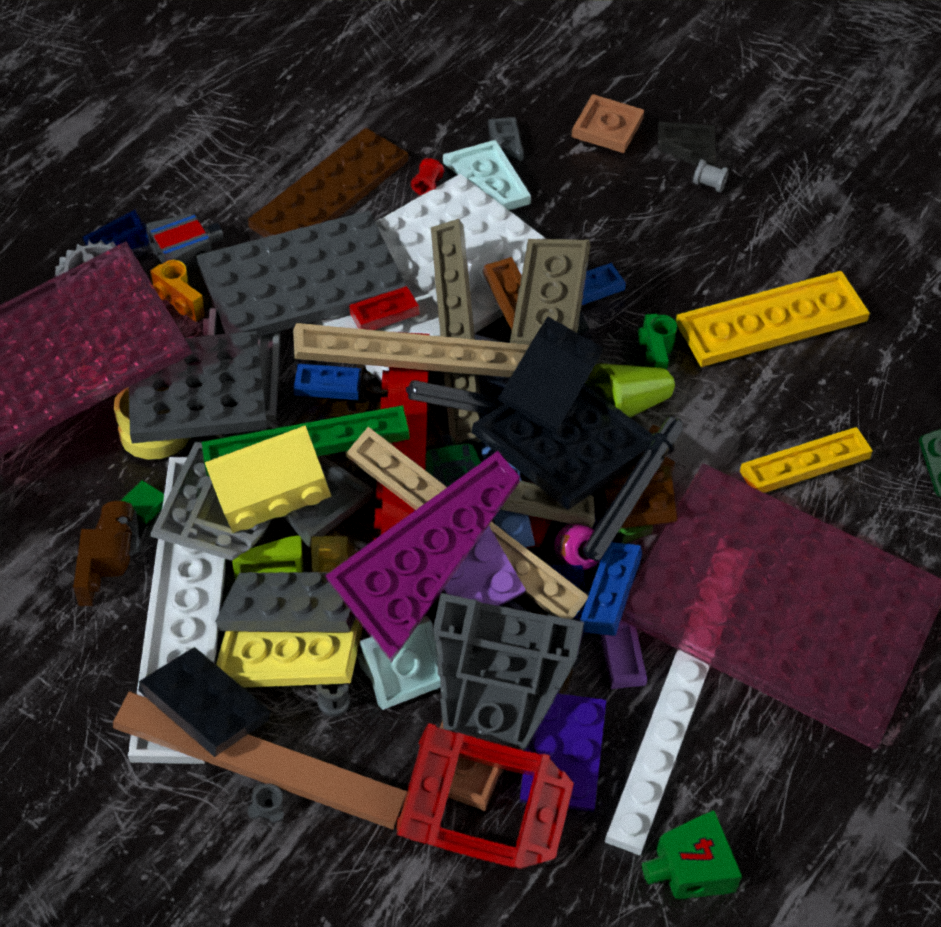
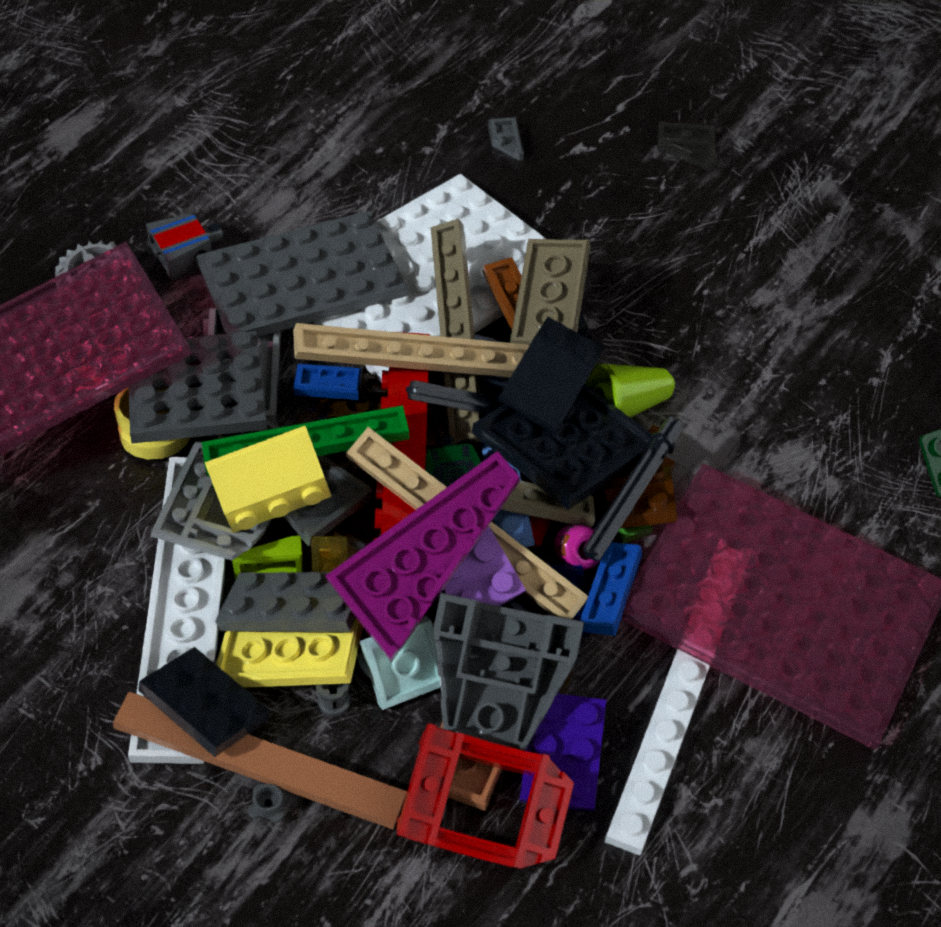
reddish brown plate [73,501,140,606] -> none
clear blue slope [83,210,149,250] -> none
green tile [121,480,164,525] -> none
plate [151,260,205,322] -> none
reddish brown plate [248,127,408,238] -> none
red plate [349,286,420,330] -> none
red bush [411,158,445,196] -> none
light aqua wing [443,140,531,210] -> none
nougat plate [572,94,644,153] -> none
blue plate [582,263,626,305] -> none
medium lavender tile [600,619,647,689] -> none
green plate [638,314,677,370] -> none
green torso [642,811,742,899] -> none
yellow plate [676,271,870,367] -> none
light grey bush [693,159,729,193] -> none
yellow plate [740,427,873,496] -> none

